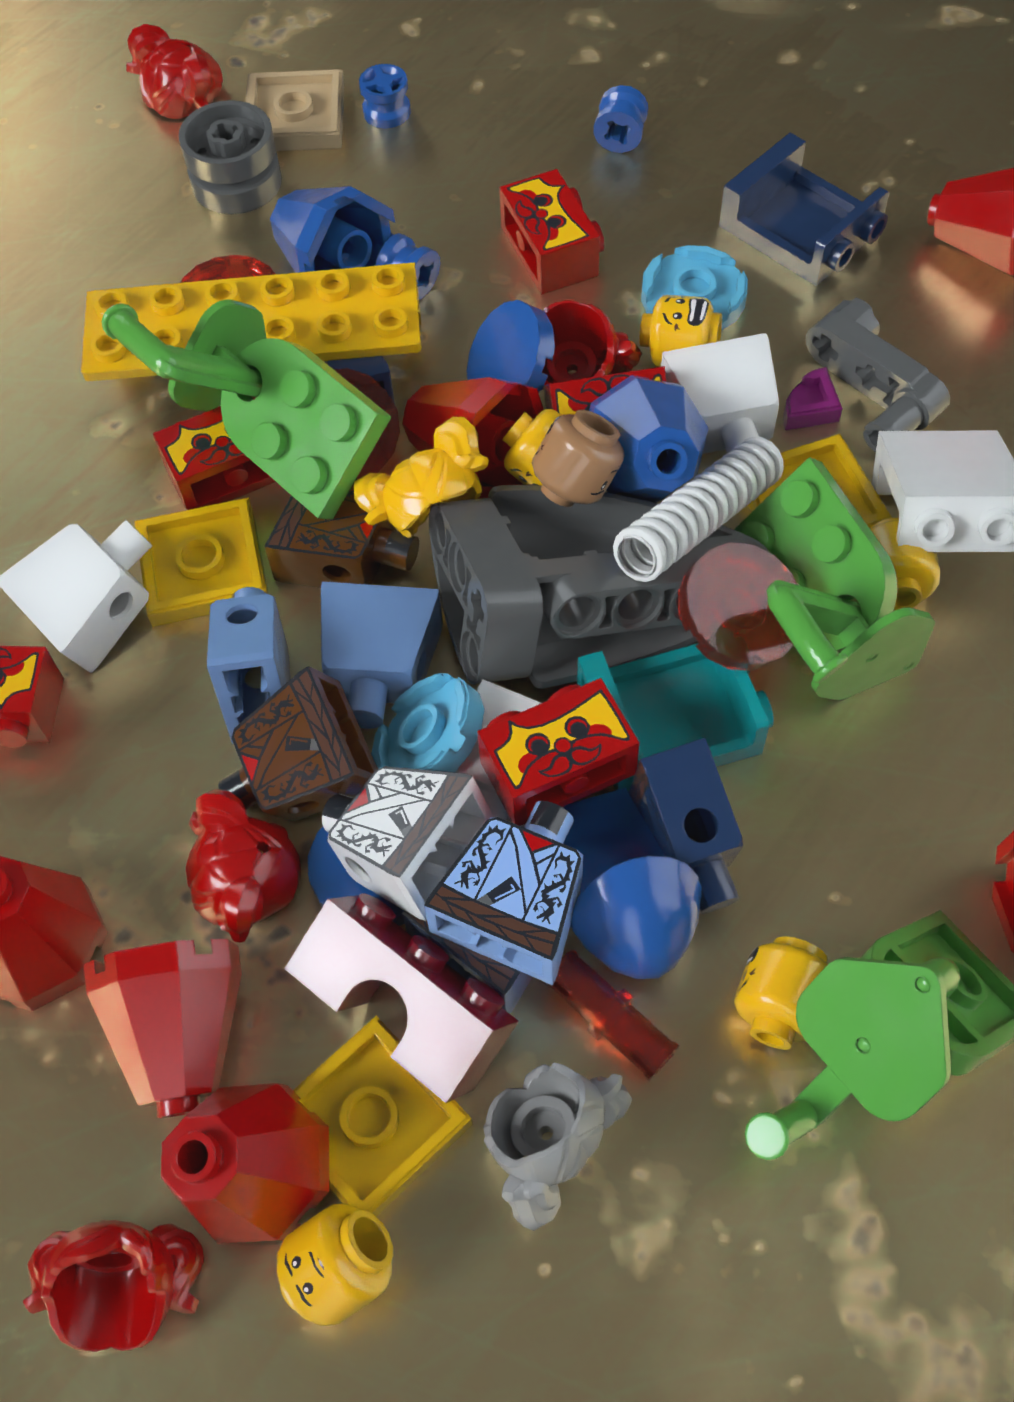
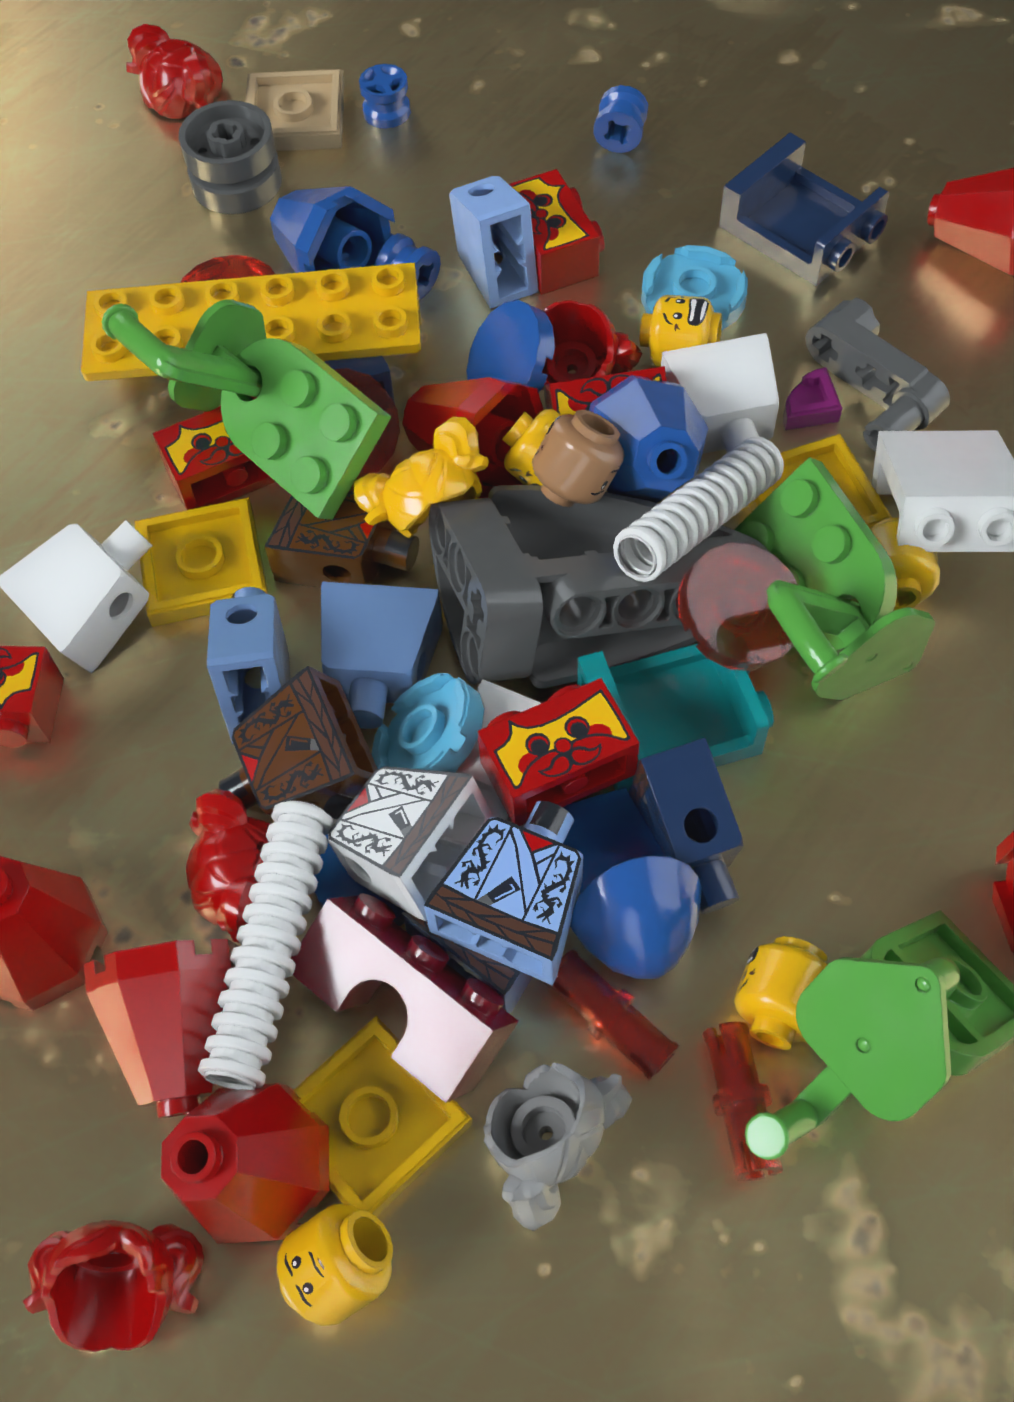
none -> white piece [198,801,334,1090]
none -> light blue torso [449,176,539,309]
none -> clear red pin [702,1022,783,1181]

